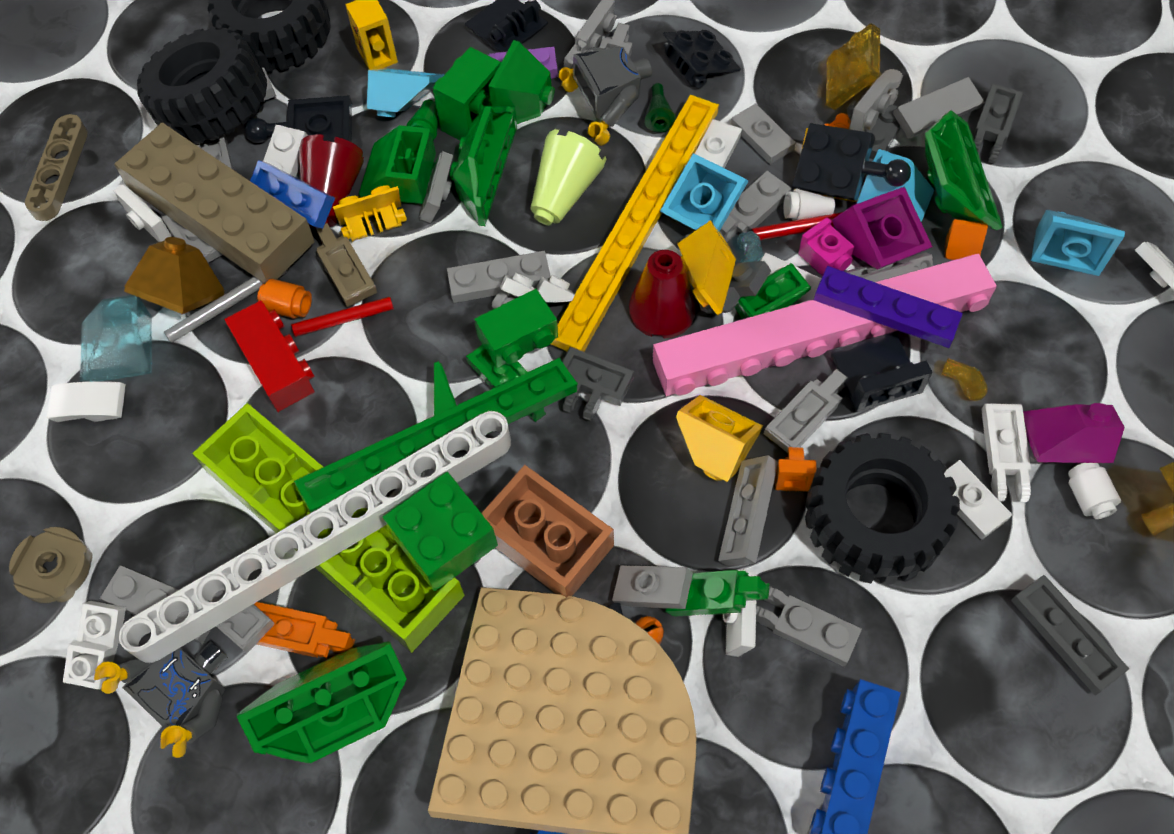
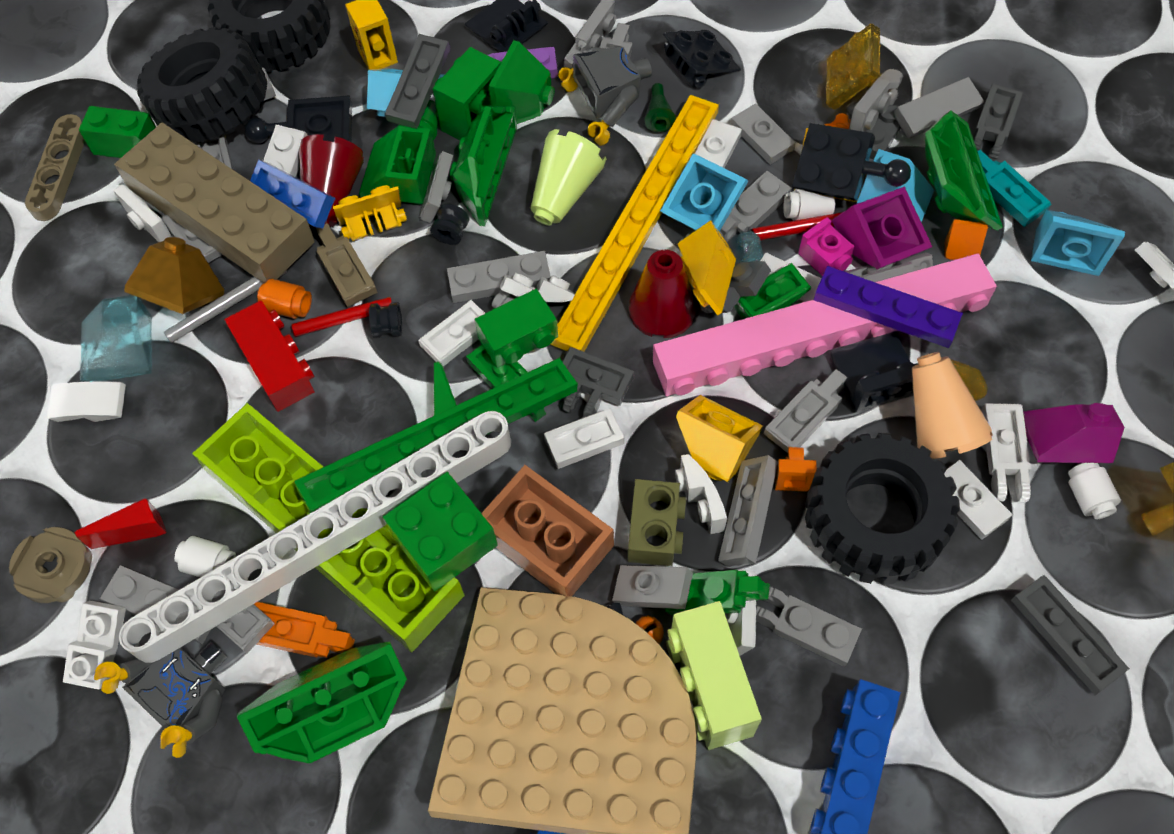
none -> red slope [75,498,167,549]
none -> green brick [79,106,156,158]
none -> white brick [174,536,236,578]
none -> black wheel [369,302,402,338]
none -> dark grey plate [385,34,451,129]
none -> white plate [418,300,485,366]
none -> black wheel [430,204,470,245]
none -> white plate [544,408,624,469]
none -> olive brick [628,479,686,567]
none -> yellowish green brick [666,601,762,750]
none -> white slope [675,454,727,534]
none -> light nougat cone [912,352,993,459]
none -> teal hinge [977,150,1052,228]

